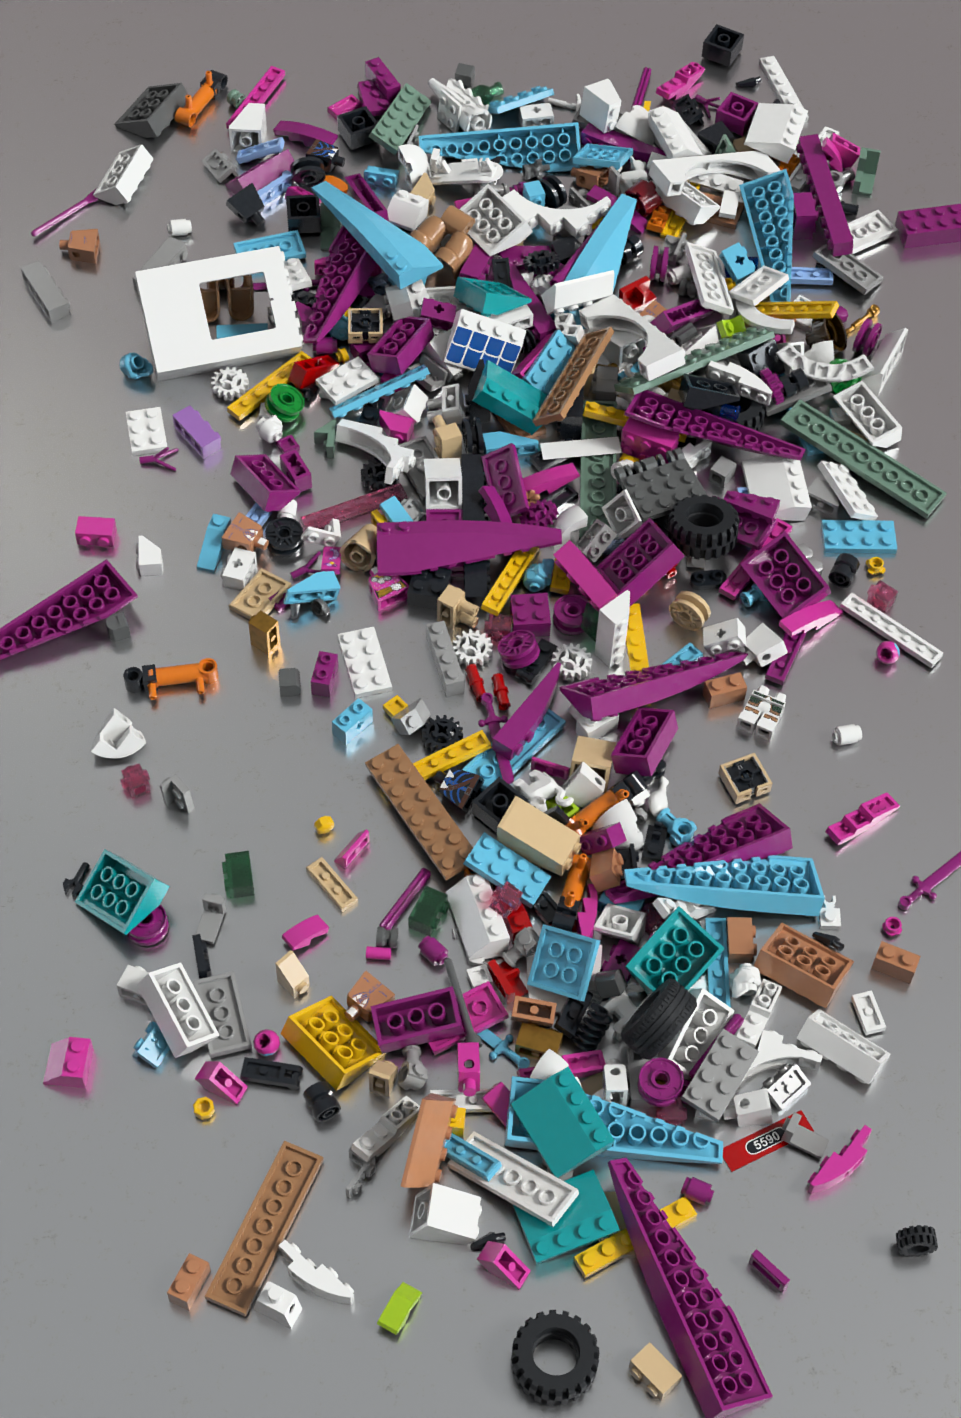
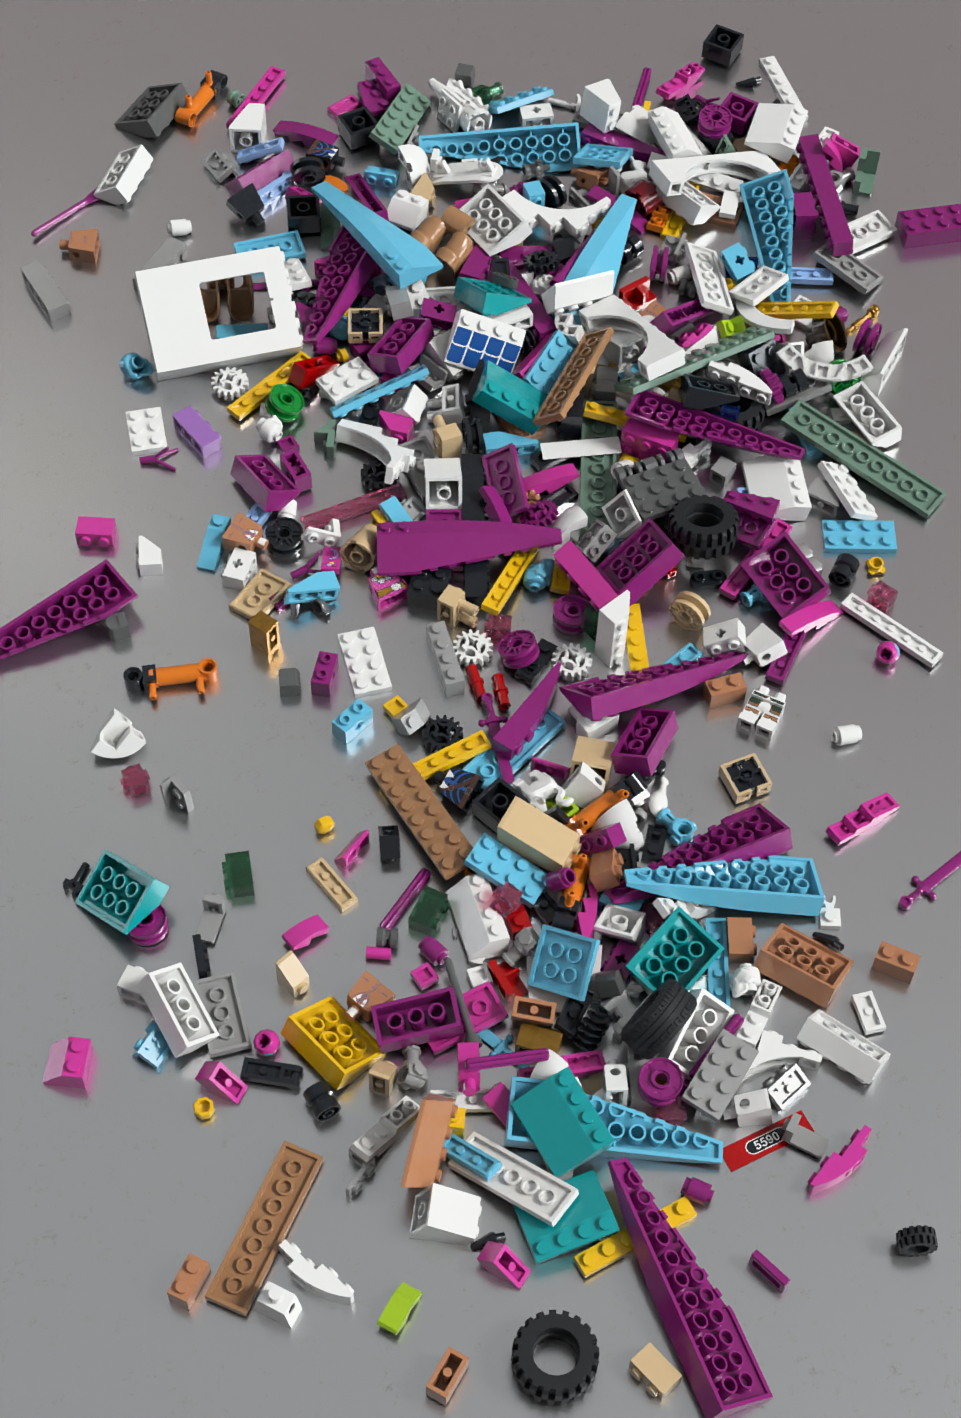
magenta brick [510,593,551,637] -> none
dark pink plate [882,917,902,936] -> none
none -> black slope [378,825,401,862]
none -> dark pink plate [410,962,439,991]
none -> nougat brick [426,1347,469,1406]
none -> magenta axle [466,1048,550,1071]
none -> dark grey beam [490,272,519,289]
none -> magenta brick [545,867,576,892]
none -> dark pink slope [677,322,713,348]
none -> magenta wheel [698,104,733,139]

